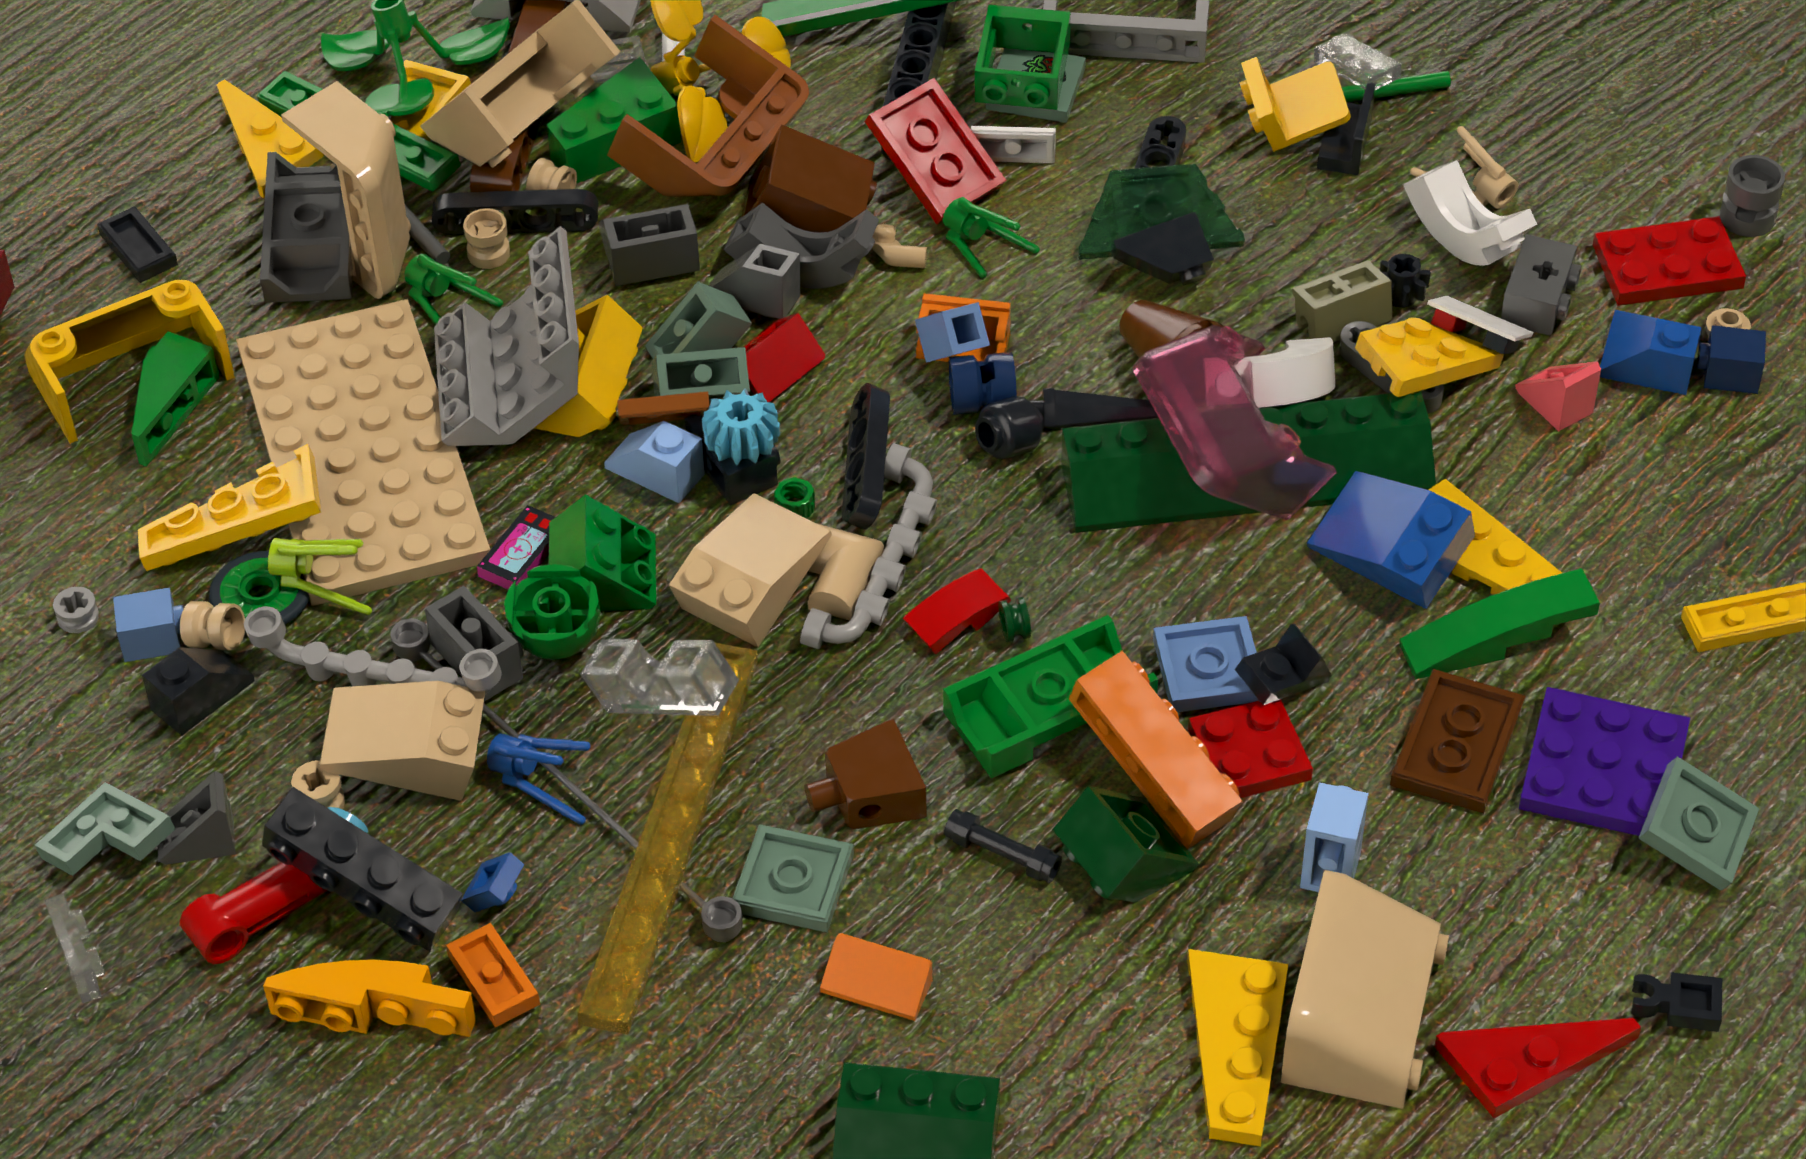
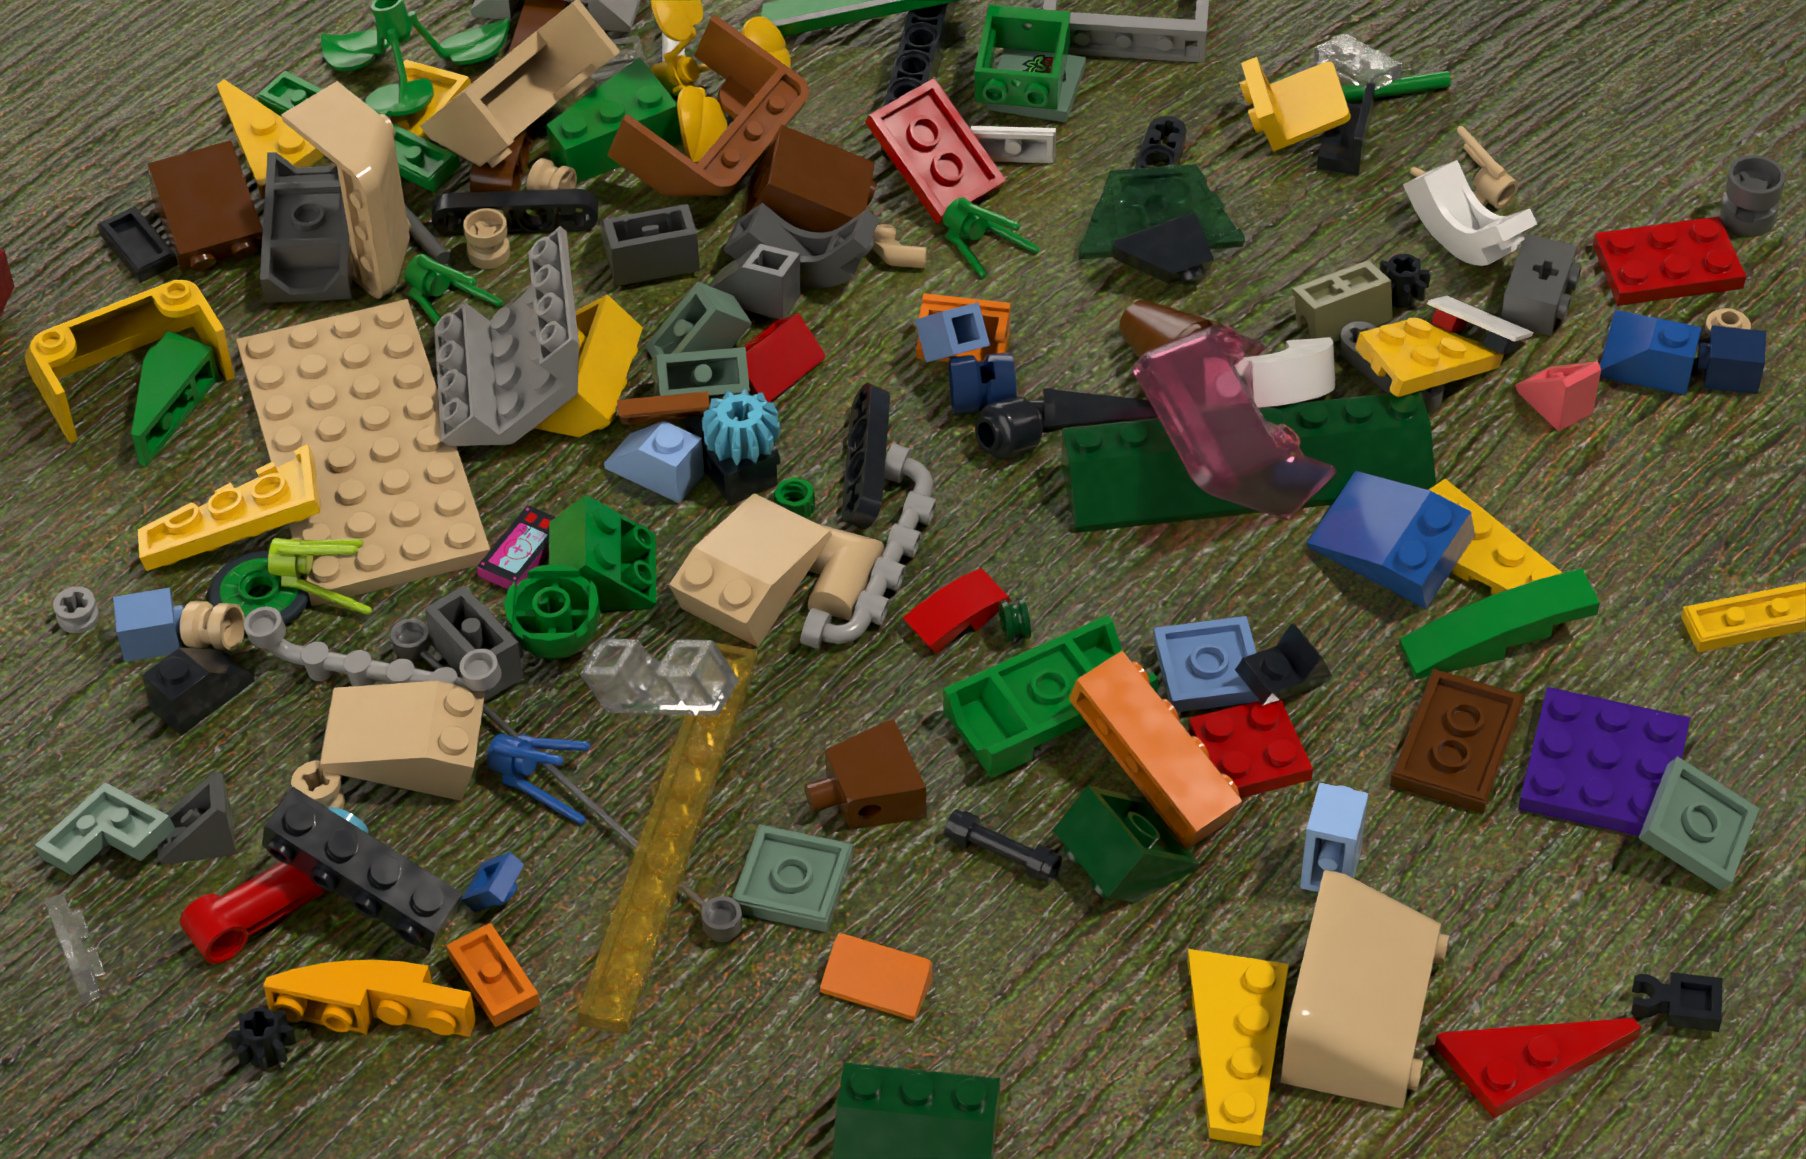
none -> reddish brown slope [148,140,263,271]
none -> black gear [229,1004,296,1072]

